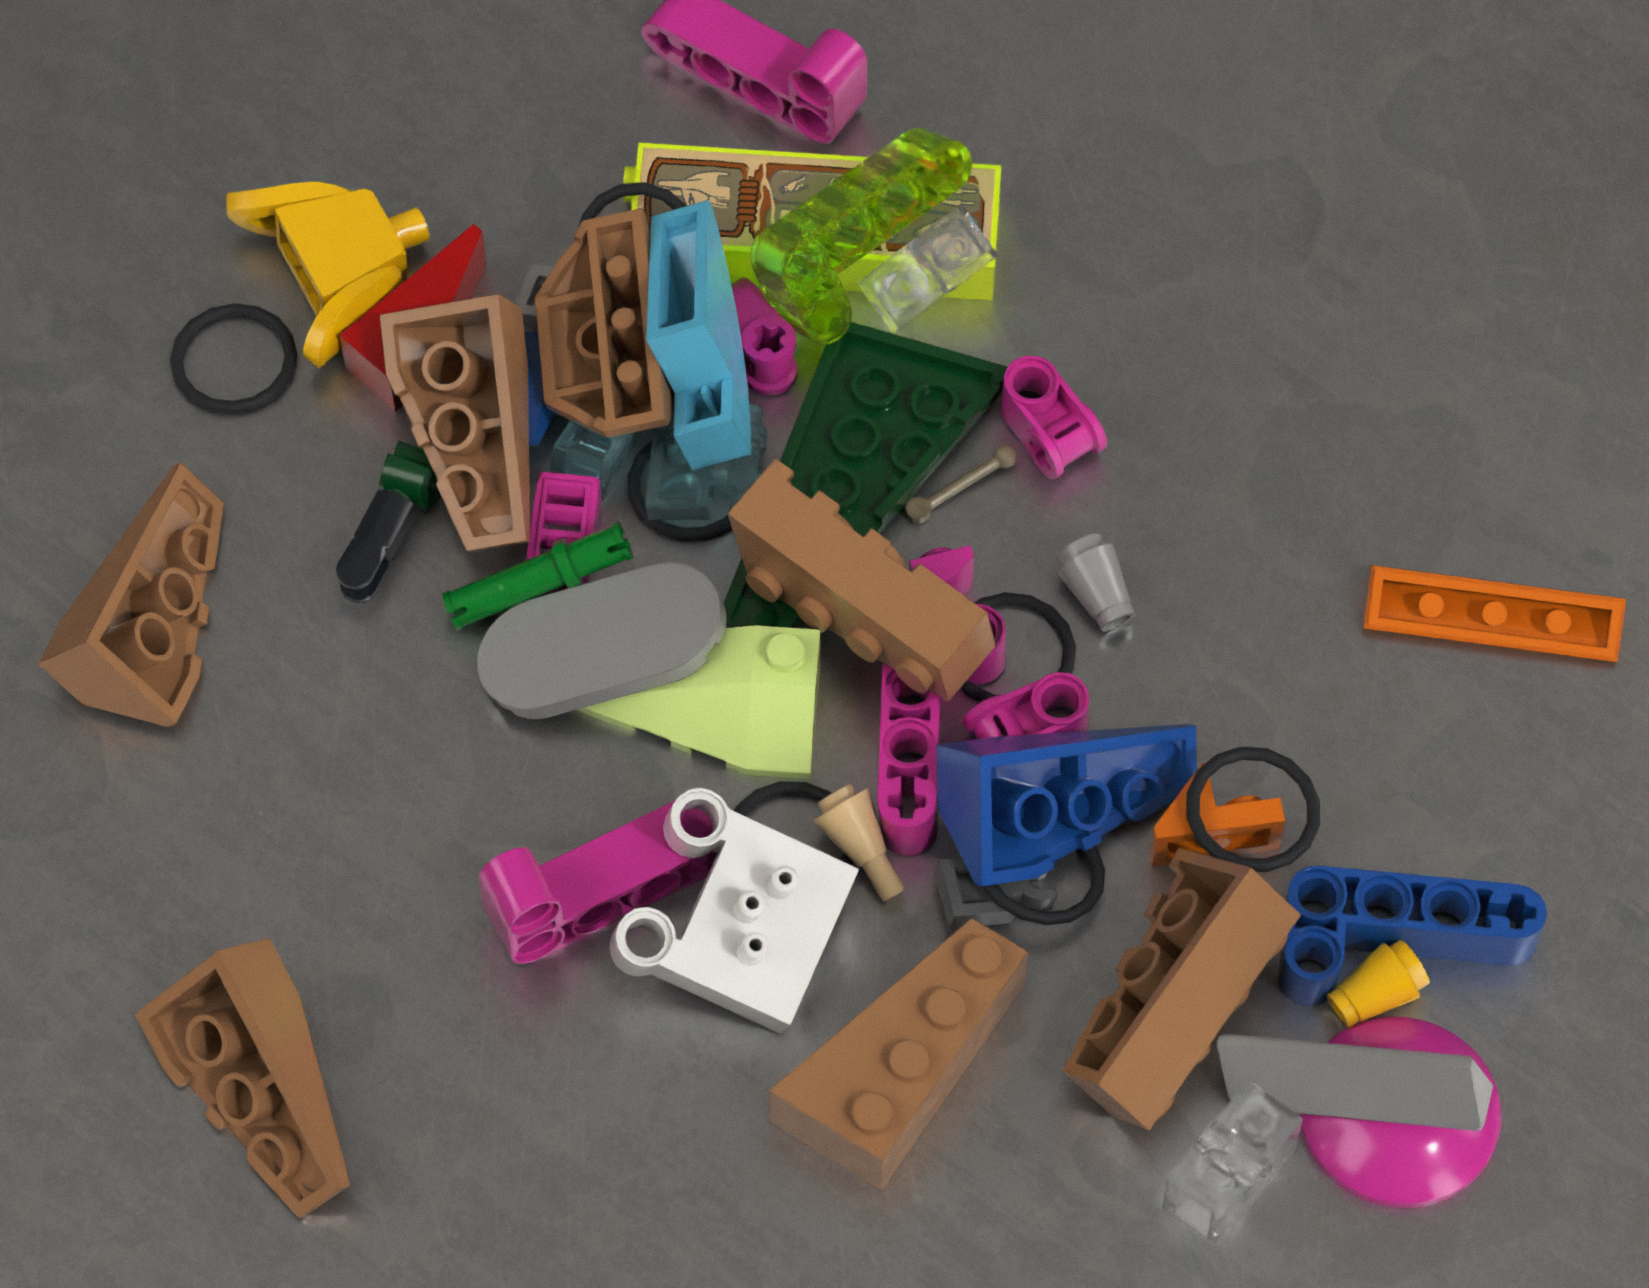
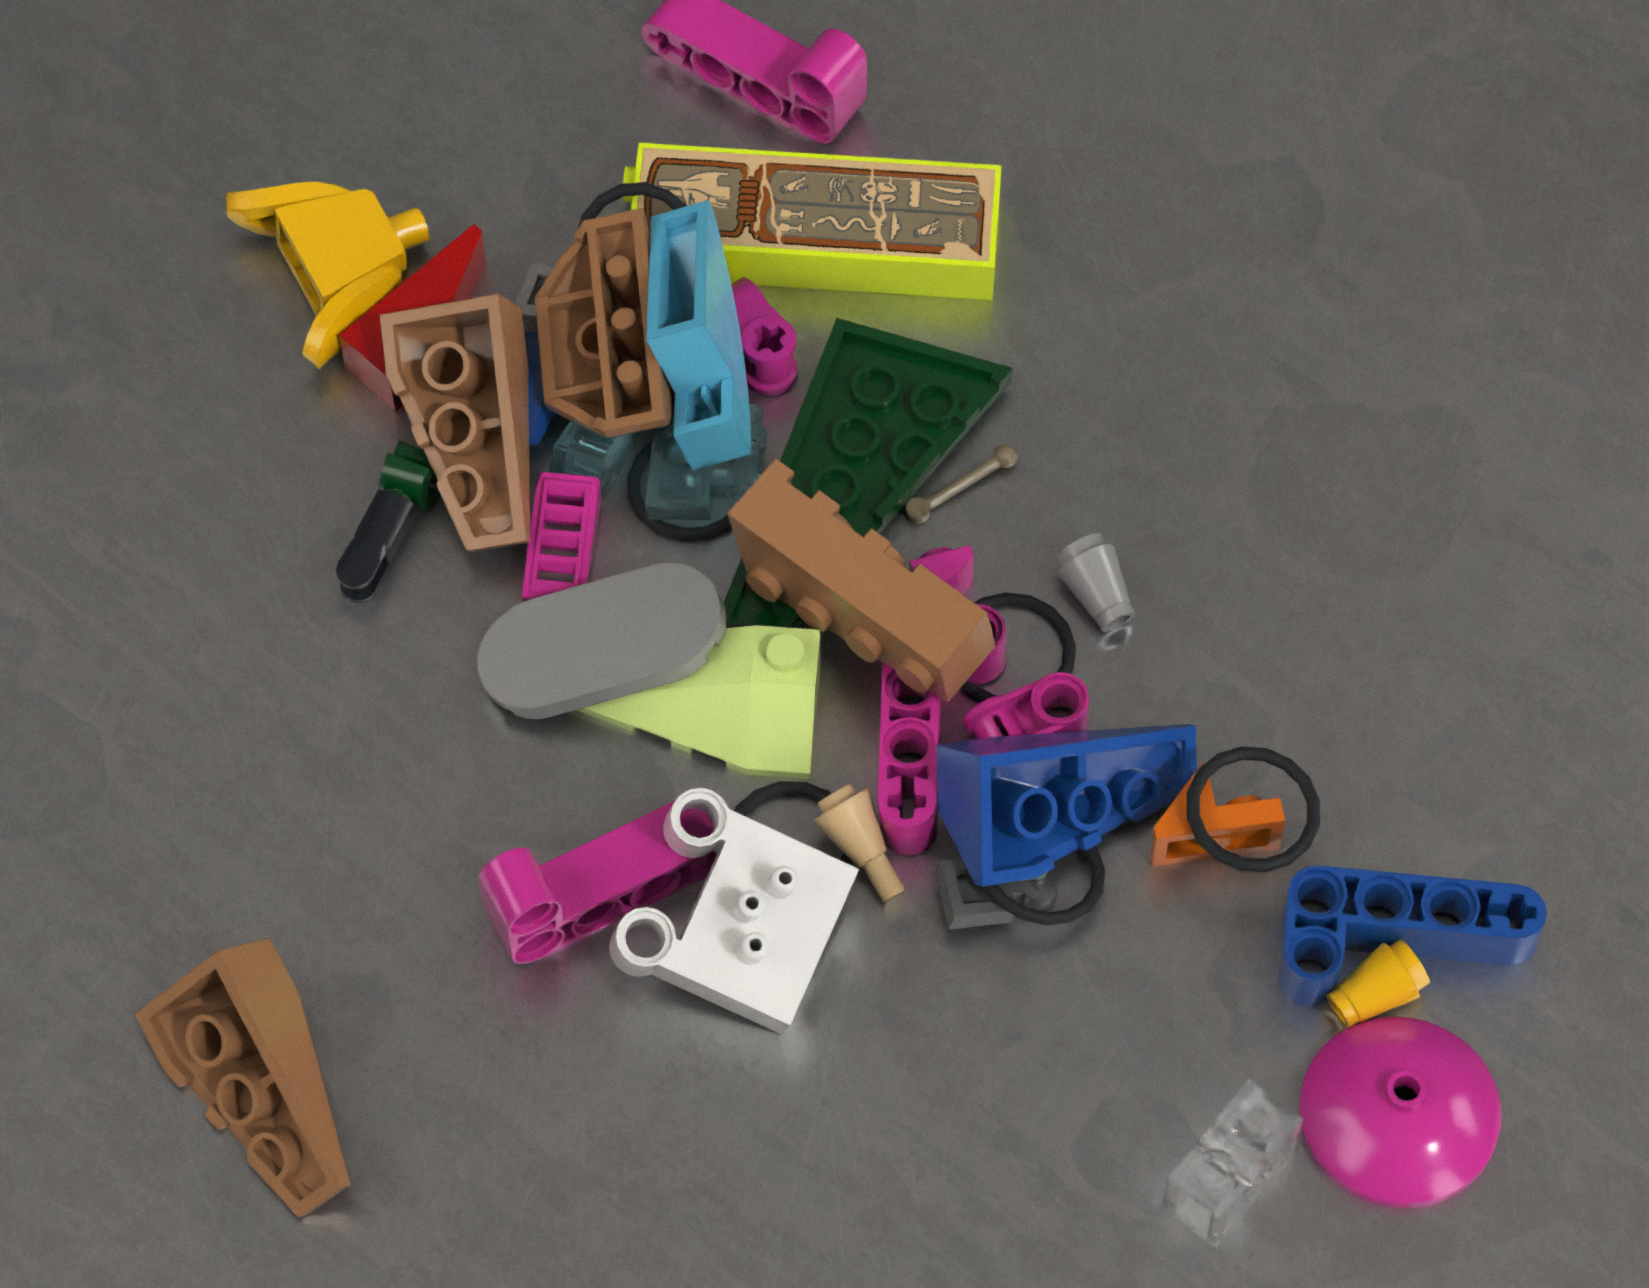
medium nougat wedge [38,462,224,727] -> none
black piece [170,303,298,414] -> none
green pin [442,521,634,630] -> none
clear neon green beam [750,128,972,344] -> none
medium nougat wedge [768,918,1028,1191] -> none
clear slope [857,205,998,334] -> none
dark pink piece [1000,356,1107,480] -> none
medium nougat wedge [1062,848,1301,1131] -> none
light grey slope [1217,1034,1493,1131] -> none
orange slope [1363,564,1626,662] -> none

